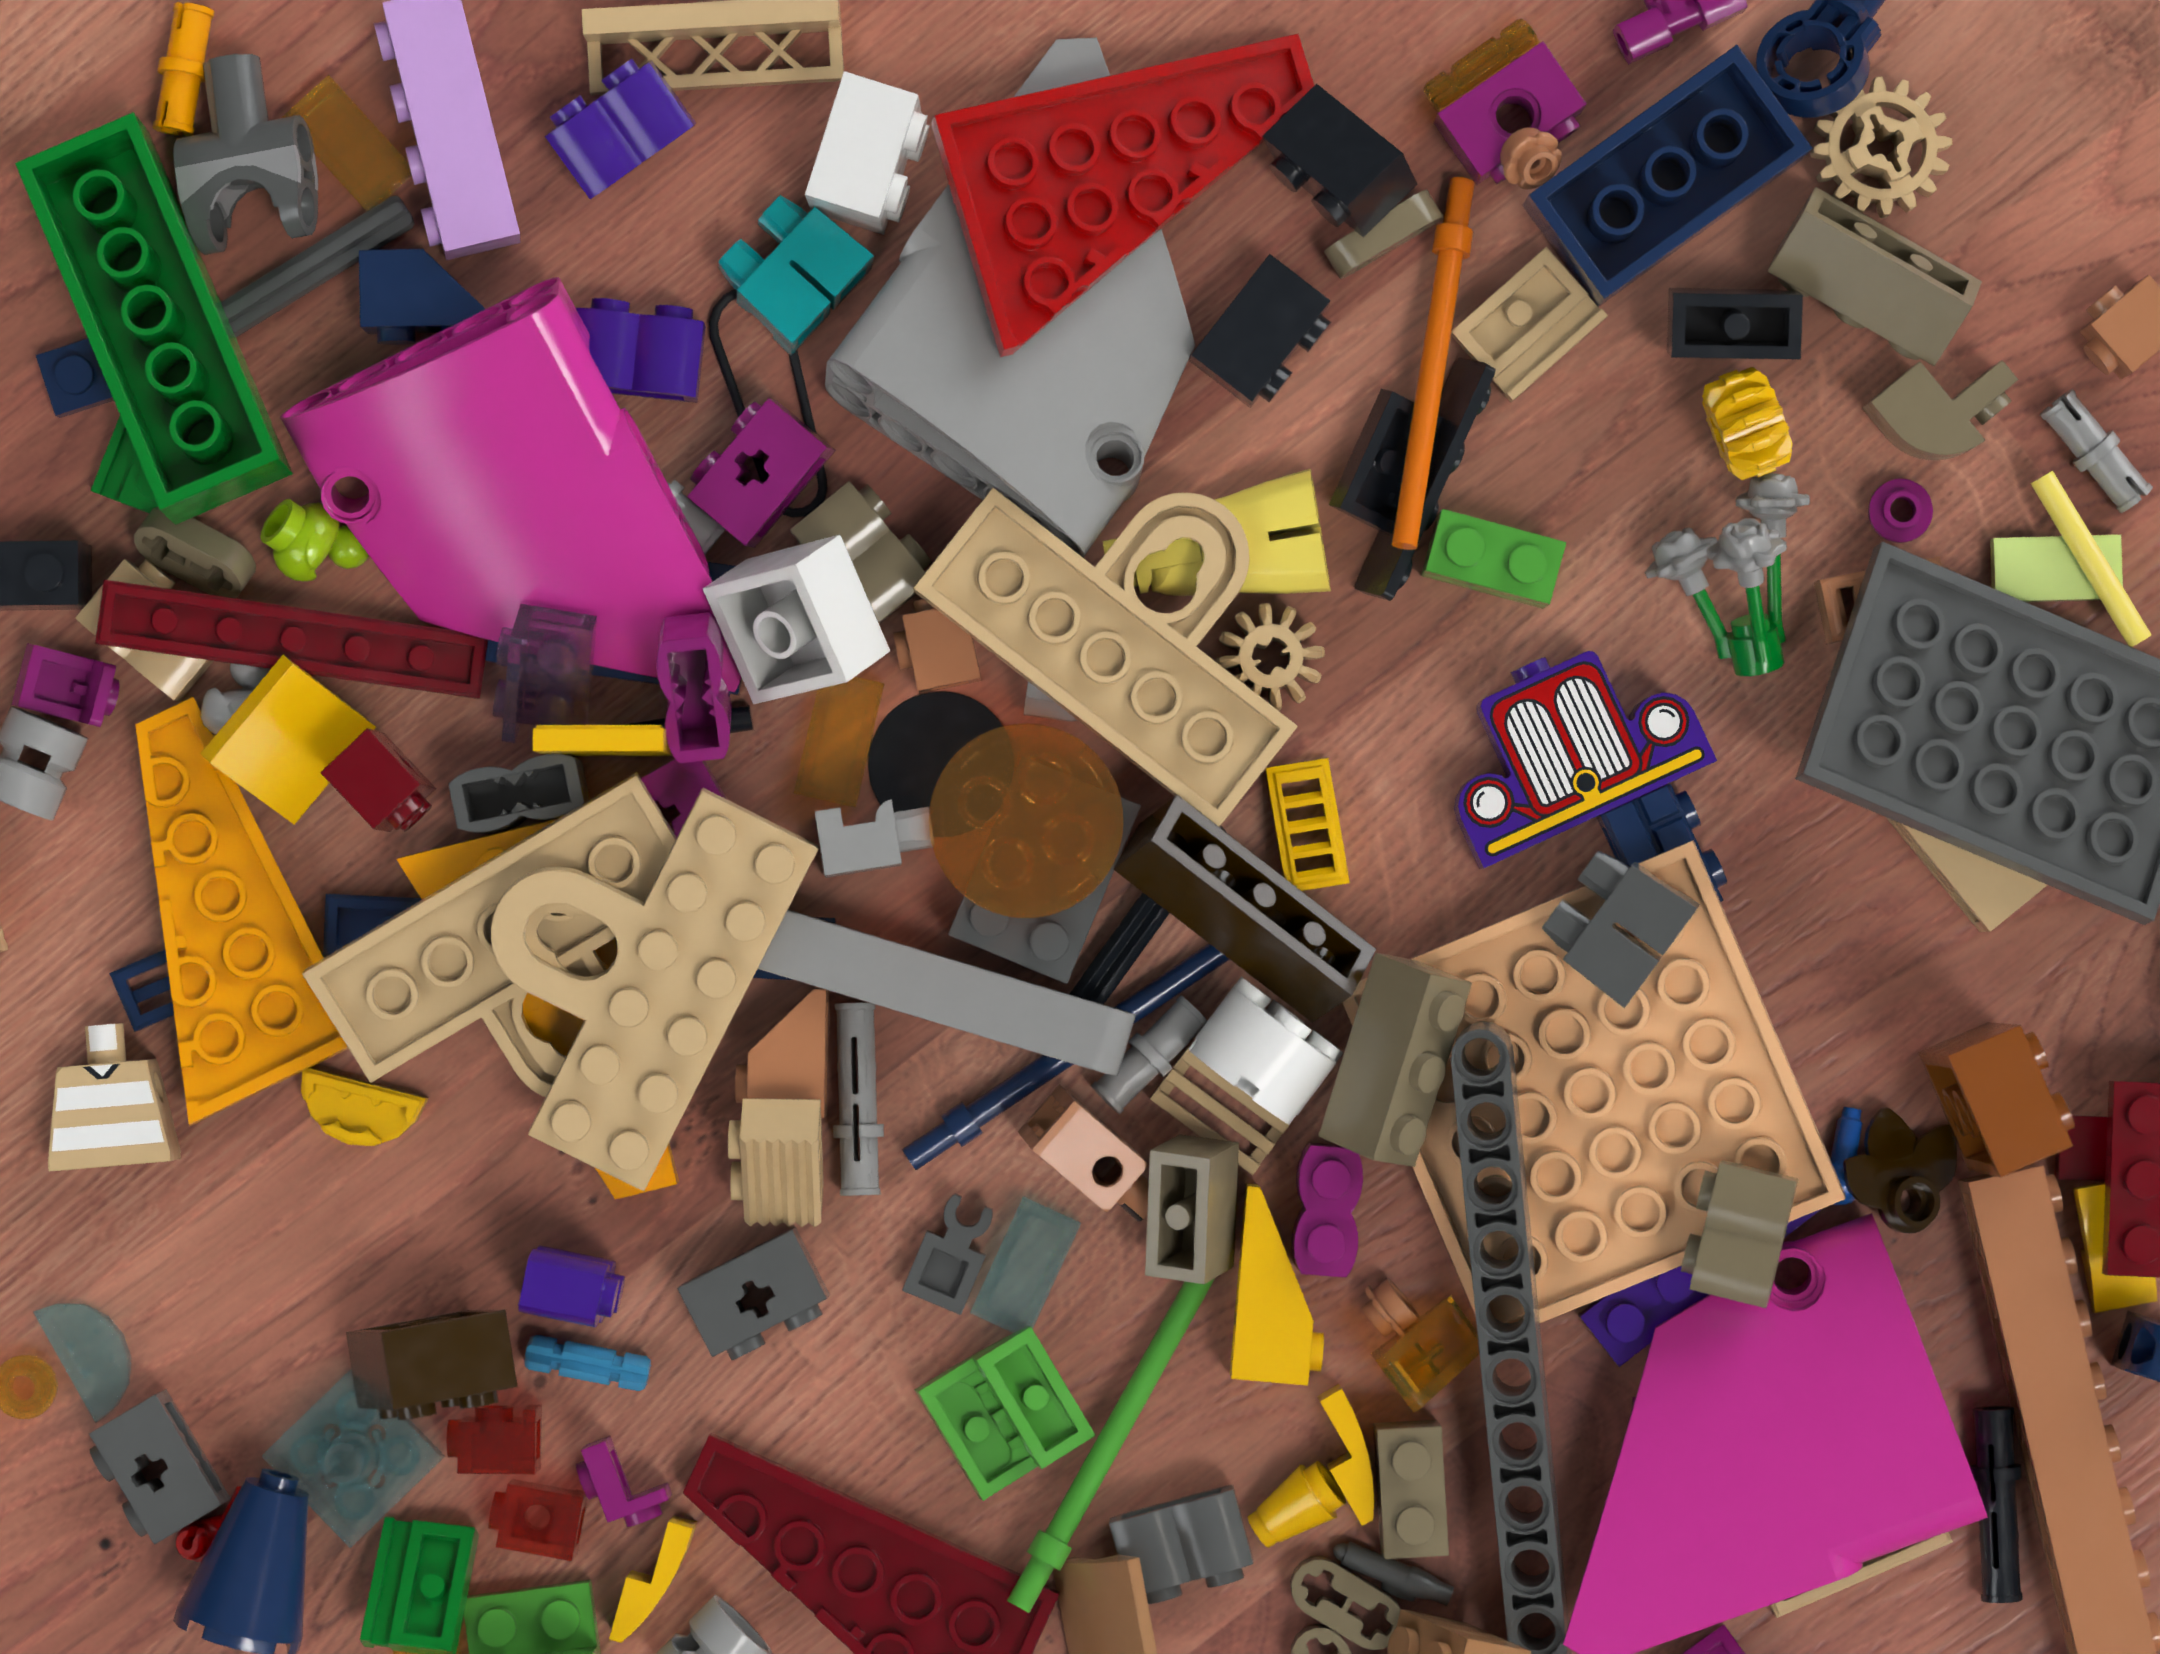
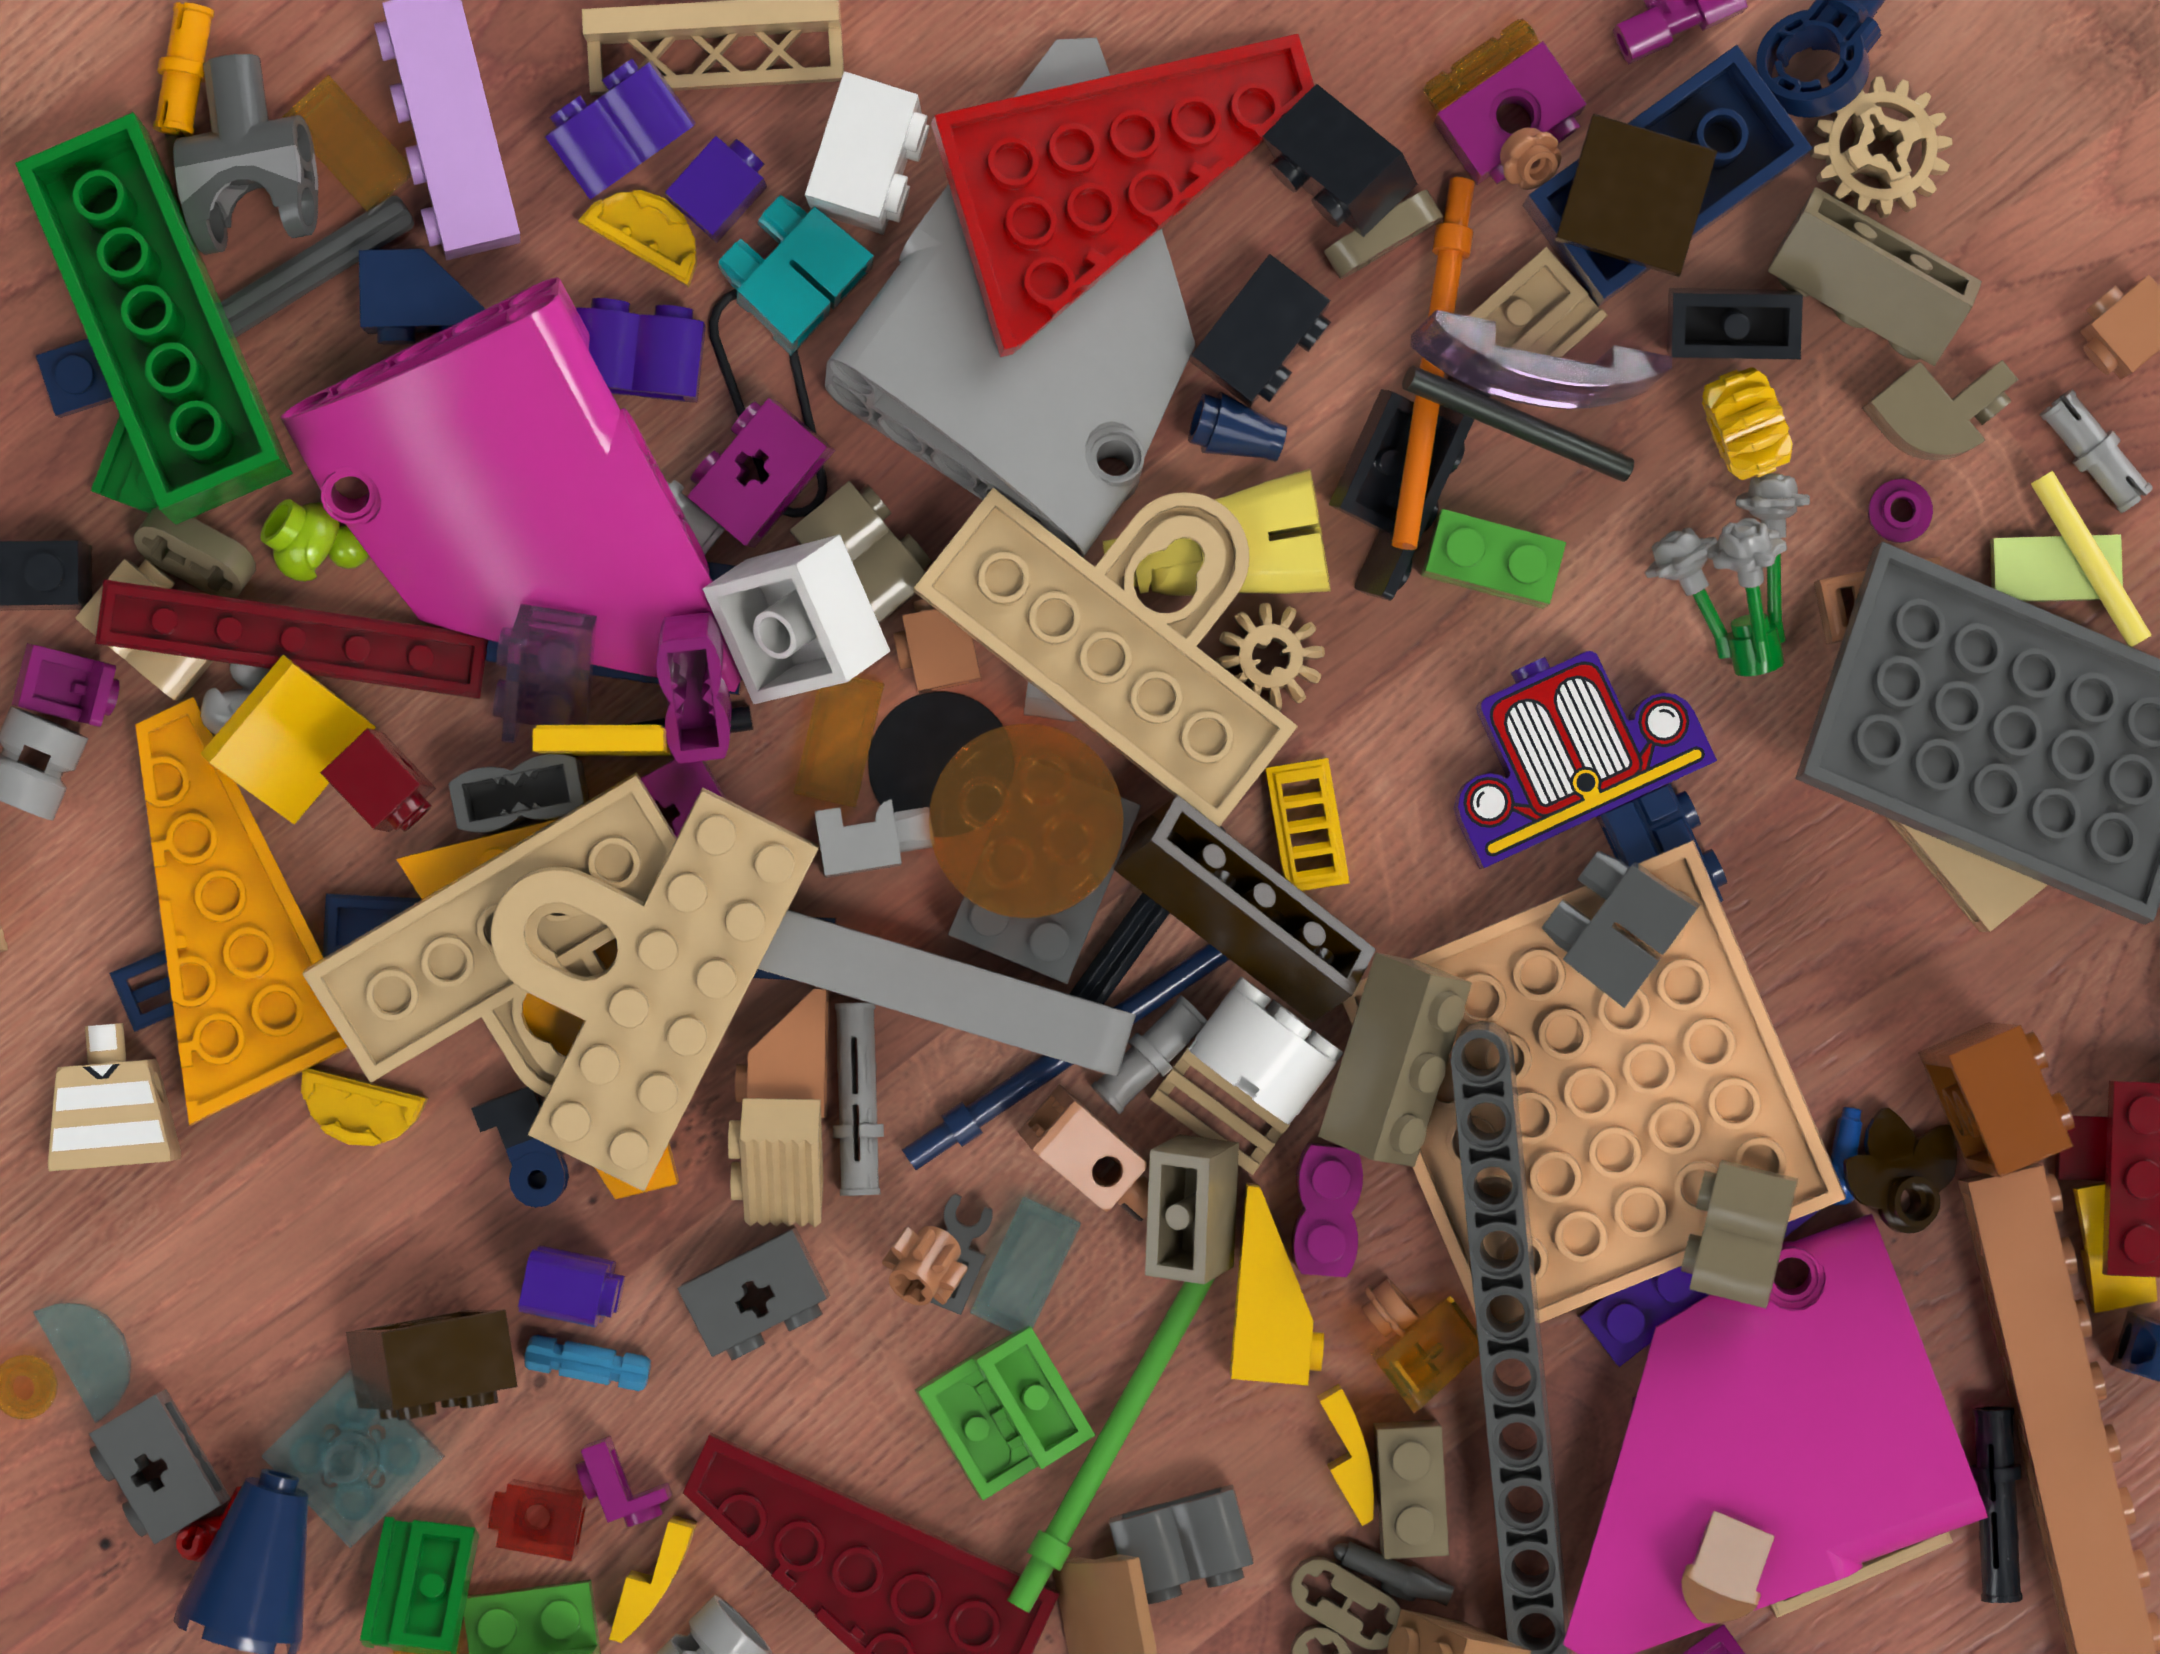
clear red brick [446,1404,542,1474] -> none
yellow cone [1247,1461,1346,1548] -> none
none -> leg [471,1086,569,1208]
none -> yellow tile [578,190,697,287]
none -> dark purple brick [665,136,767,243]
none -> nougat gear [882,1226,968,1306]
none -> dark blue cone [1188,392,1287,462]
none -> pearl dark grey bar [1402,366,1634,482]
none -> clear purple slope [1411,310,1672,409]
none -> dark brown tile [1555,114,1717,277]
none -> tile [1681,1511,1775,1624]

